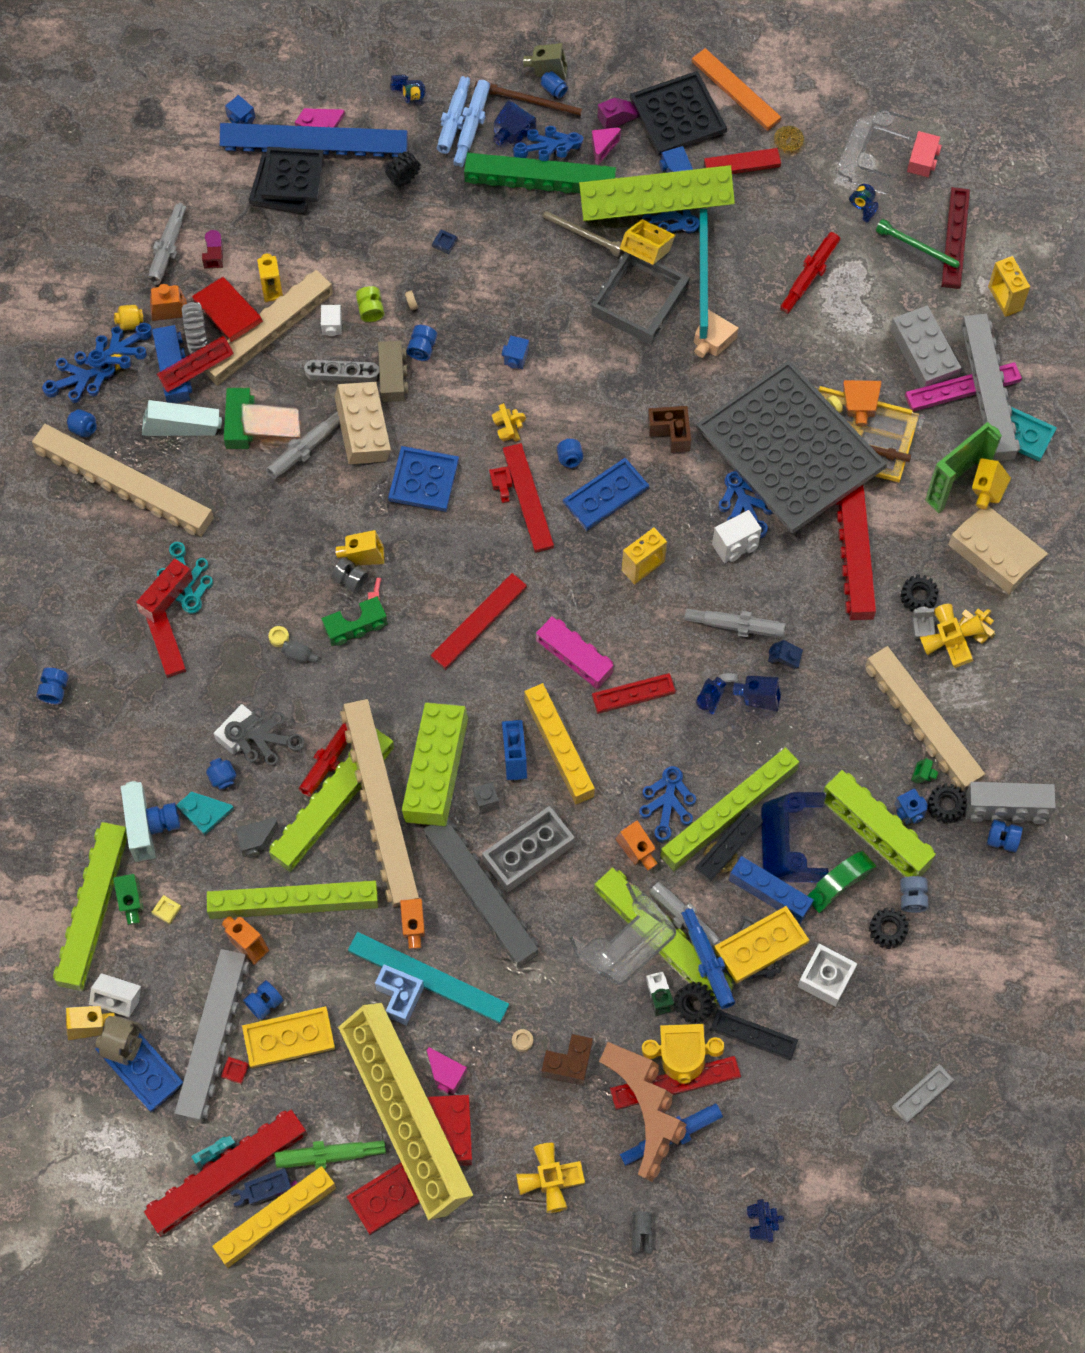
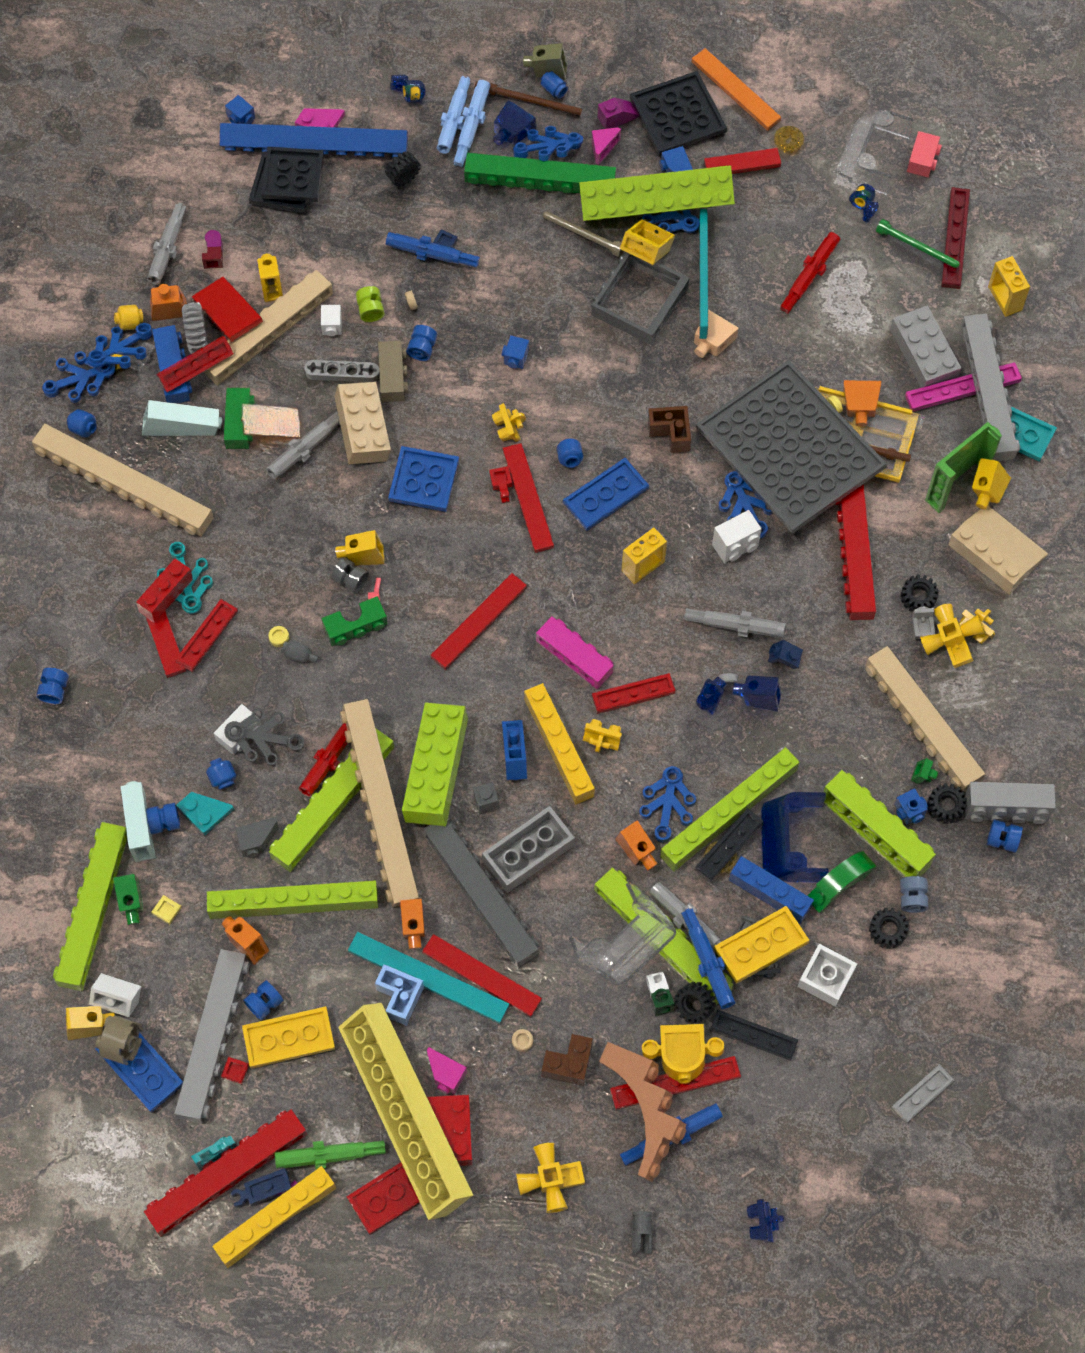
none -> red tile [175,599,238,672]
none -> blue piece [386,232,480,268]
none -> red tile [422,934,542,1017]
none -> yellow hips [582,719,622,753]

